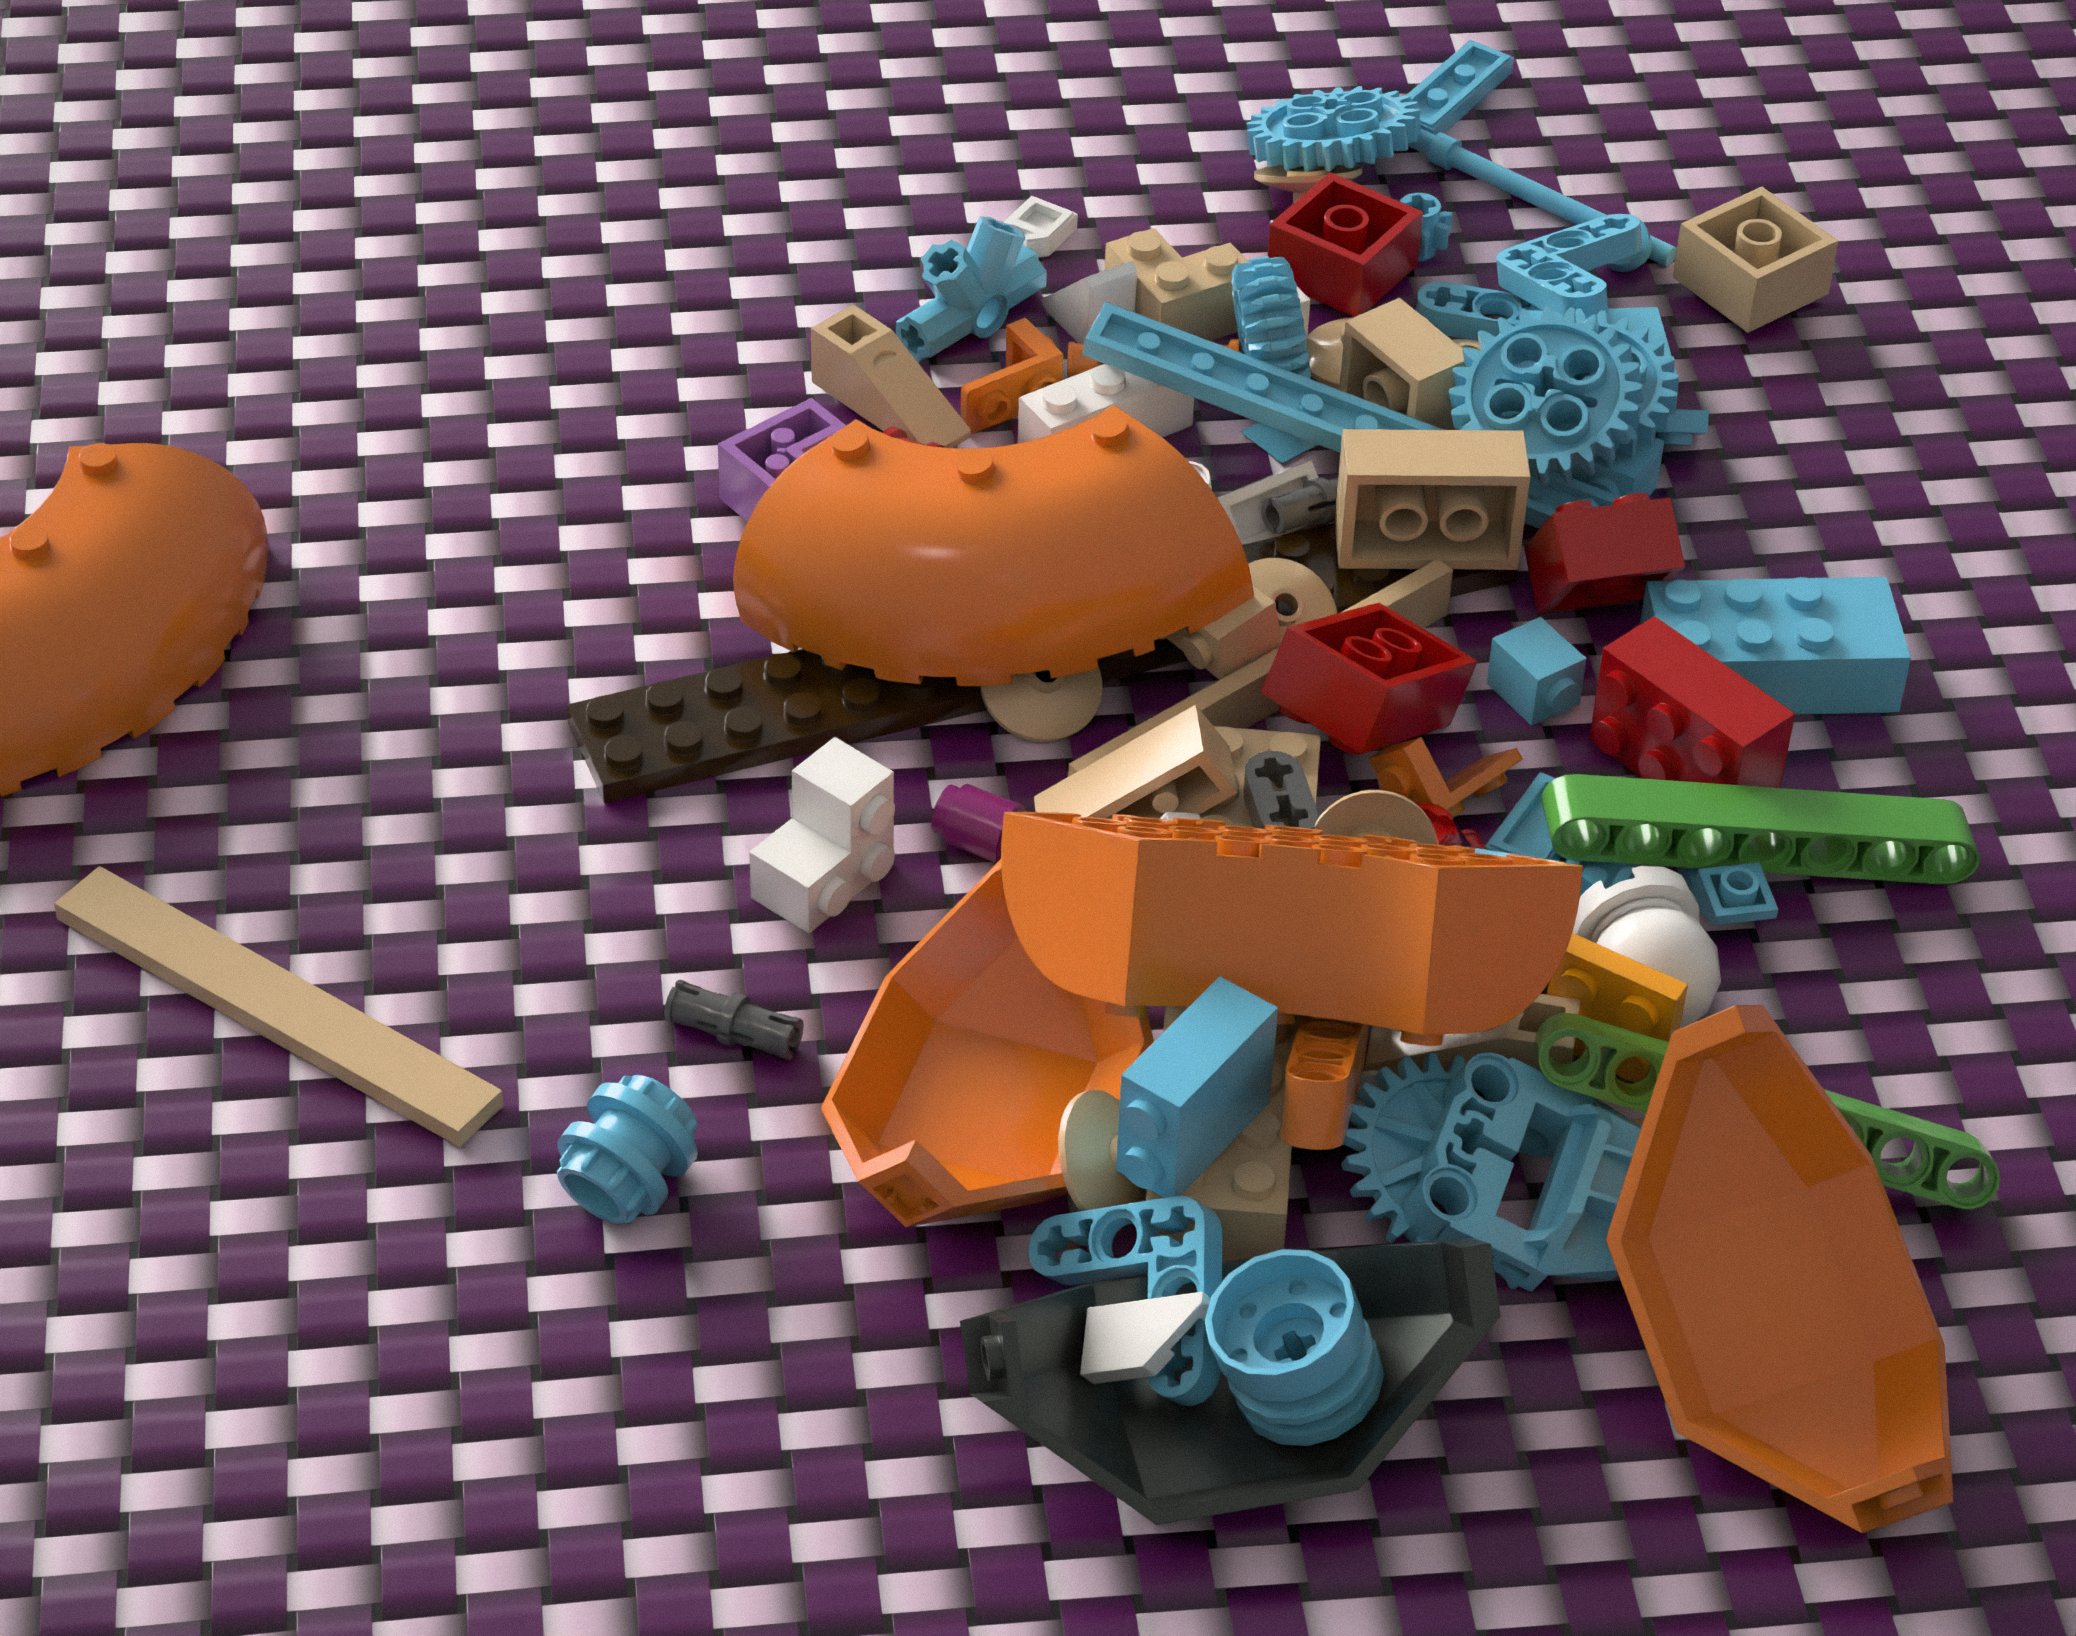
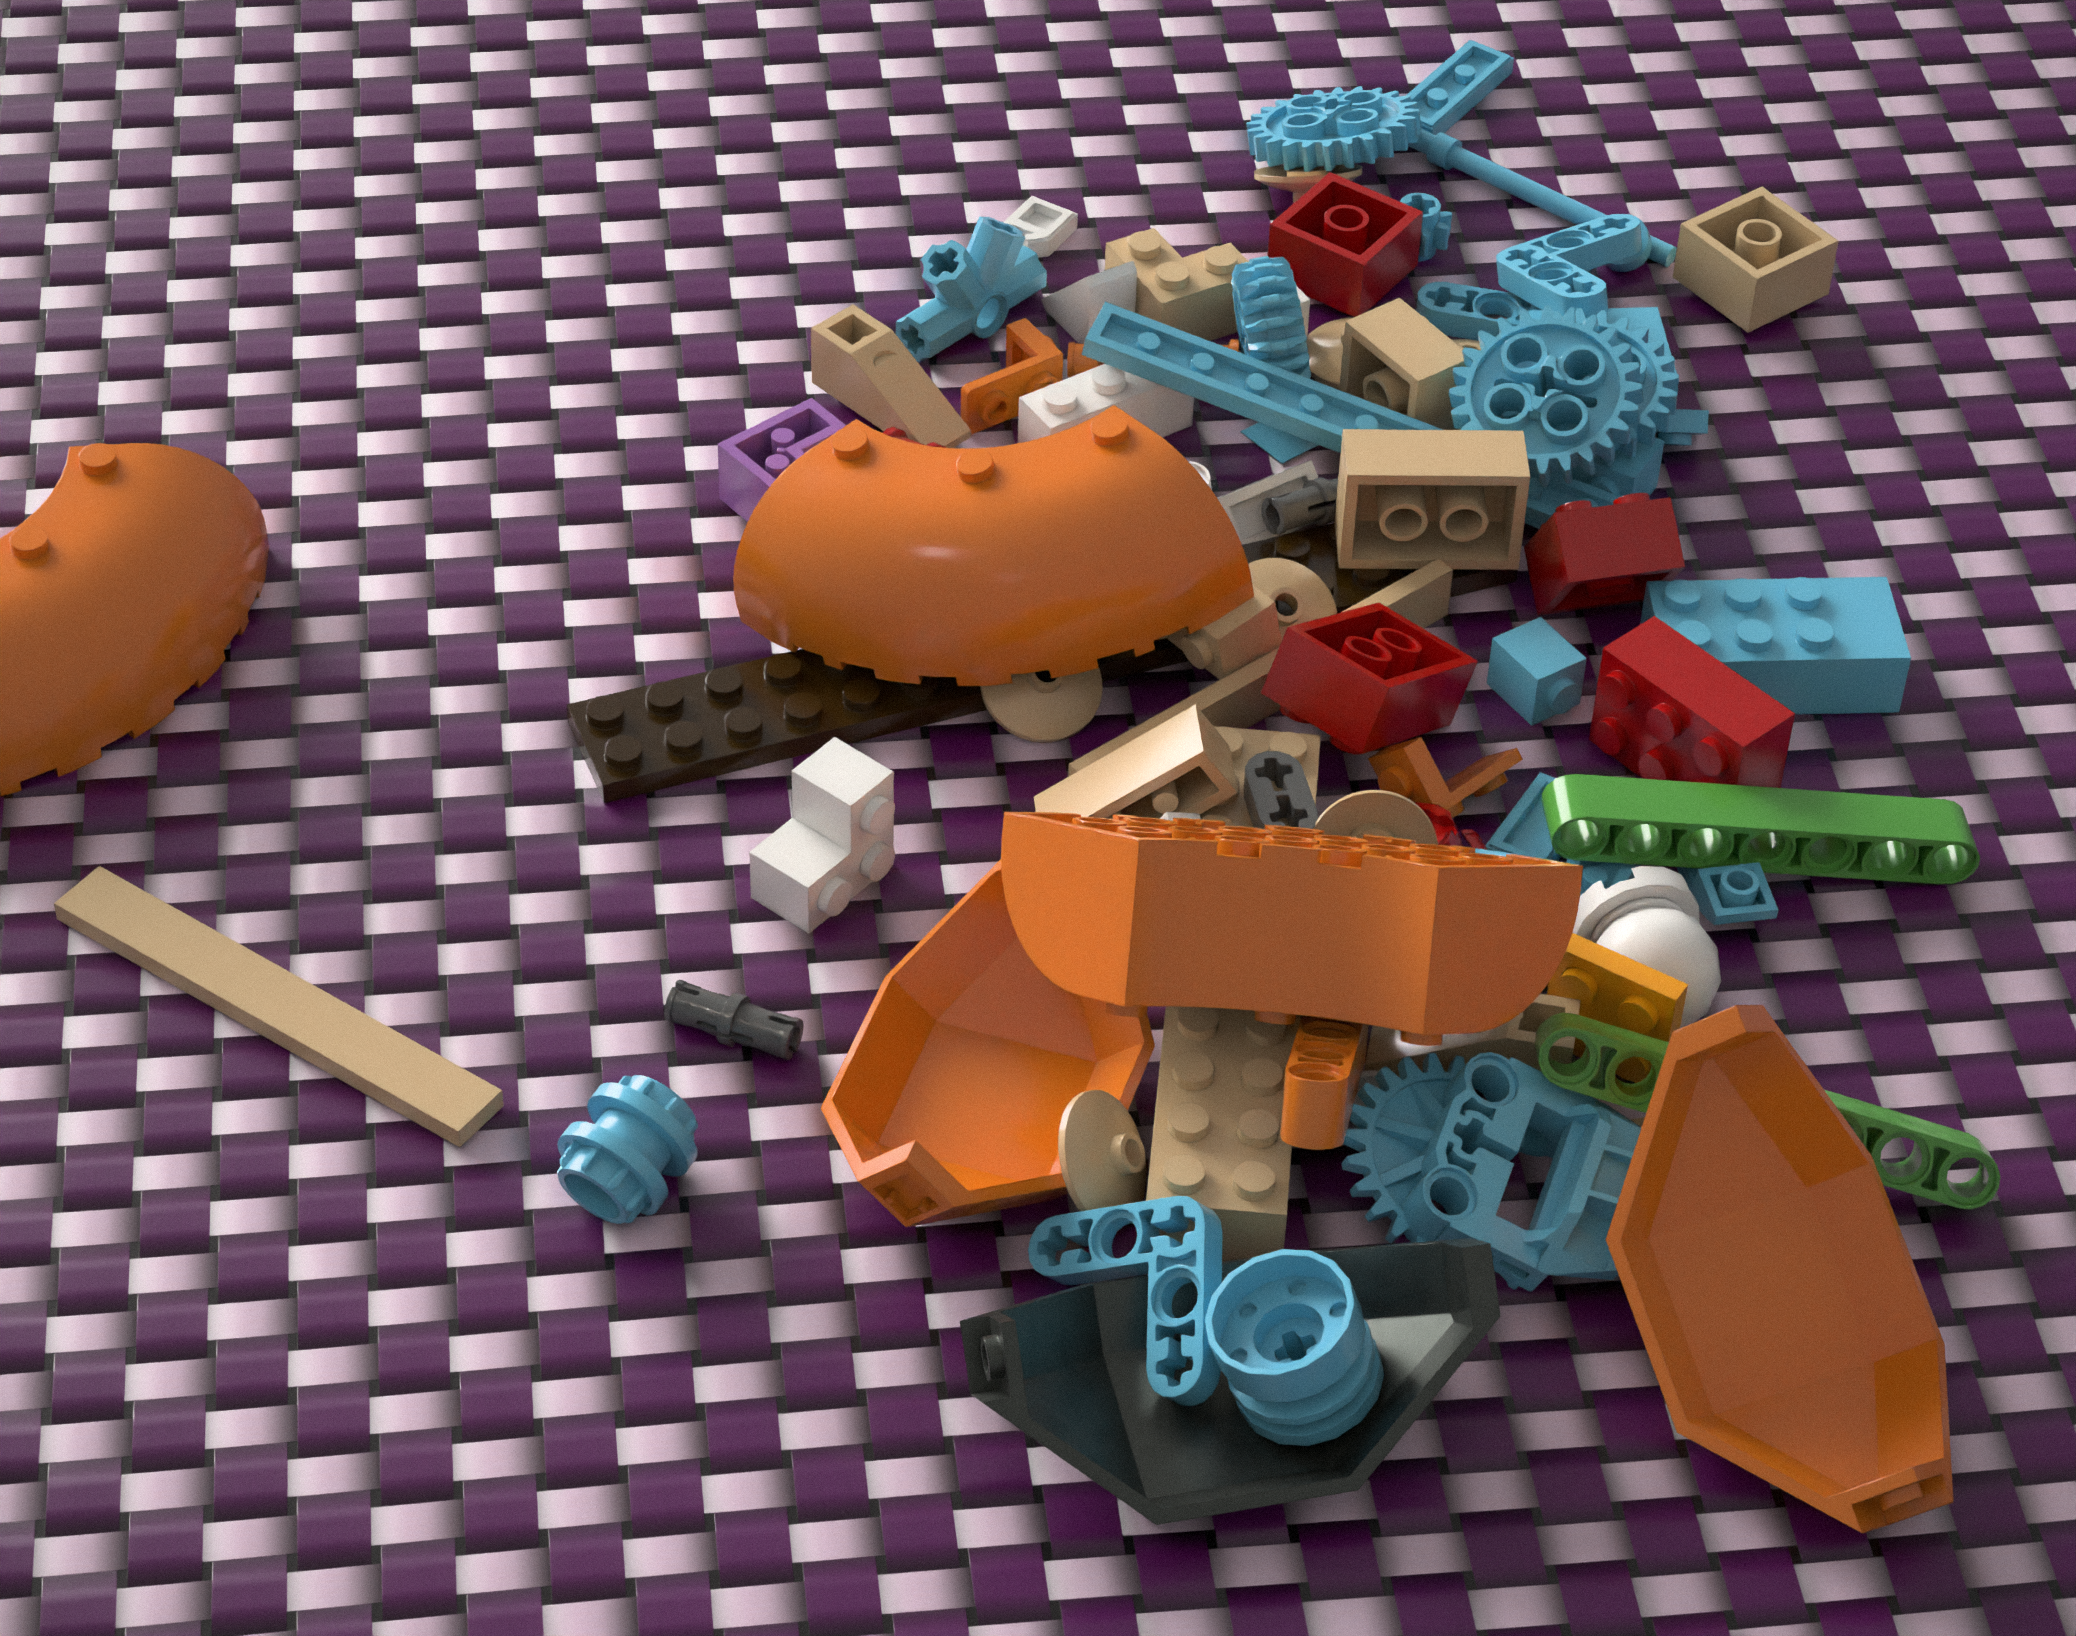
magenta brick [931,784,1026,863] -> none
white tile [1080,1292,1211,1384] -> none
medium azure brick [1116,976,1278,1198] -> none

